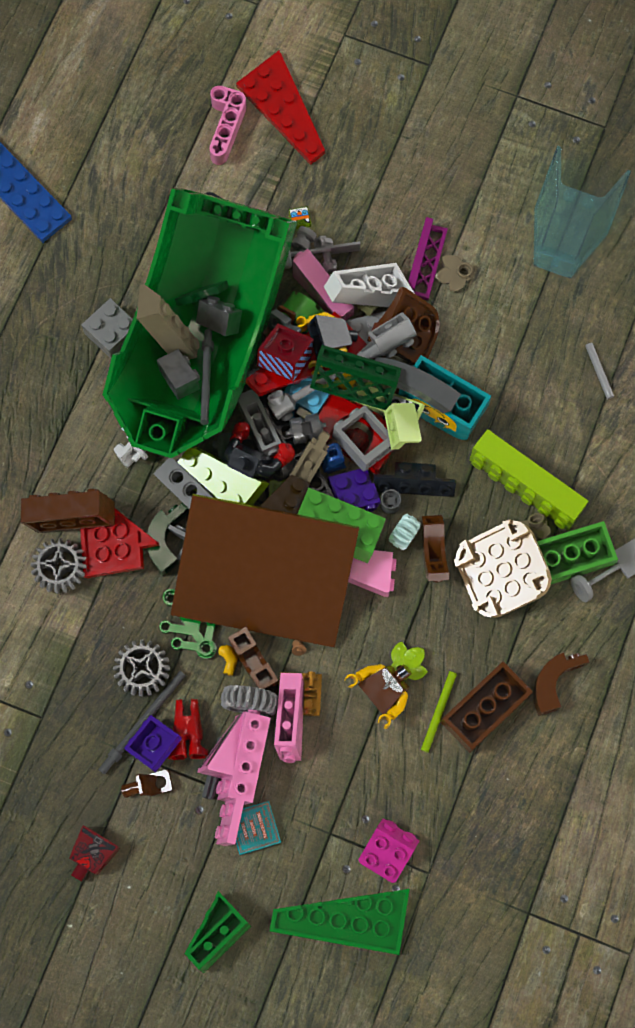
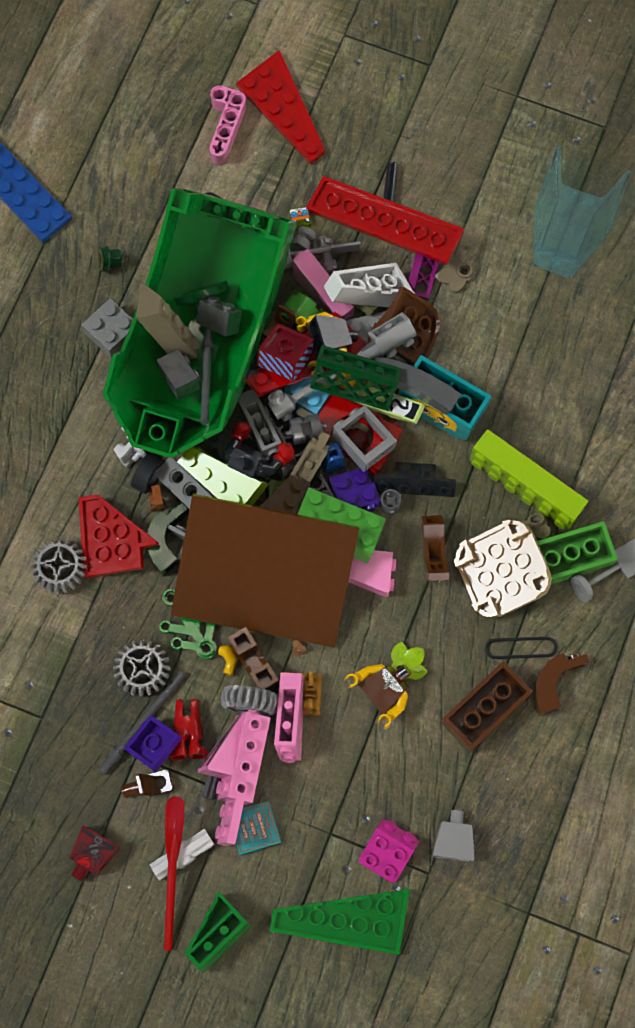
reddish brown brick [21,489,115,533] -> none
dark grey plate [268,309,302,333] -> none
yellowish green panel [384,403,422,450] -> none
light aqua gear [389,514,421,550] -> none
lime bar [421,671,457,753] -> none
light grey bar [585,343,614,400] -> none
none -> dark green piece [98,246,122,272]
none -> black tyre [131,453,164,494]
none -> dark orange plate [149,485,166,512]
none -> white piece [150,829,215,881]
none -> red piece [164,796,185,951]
none -> red plate [306,176,464,265]
none -> black axle [384,162,398,202]
none -> light grey torso [432,810,474,862]
none -> black piece [485,637,557,659]

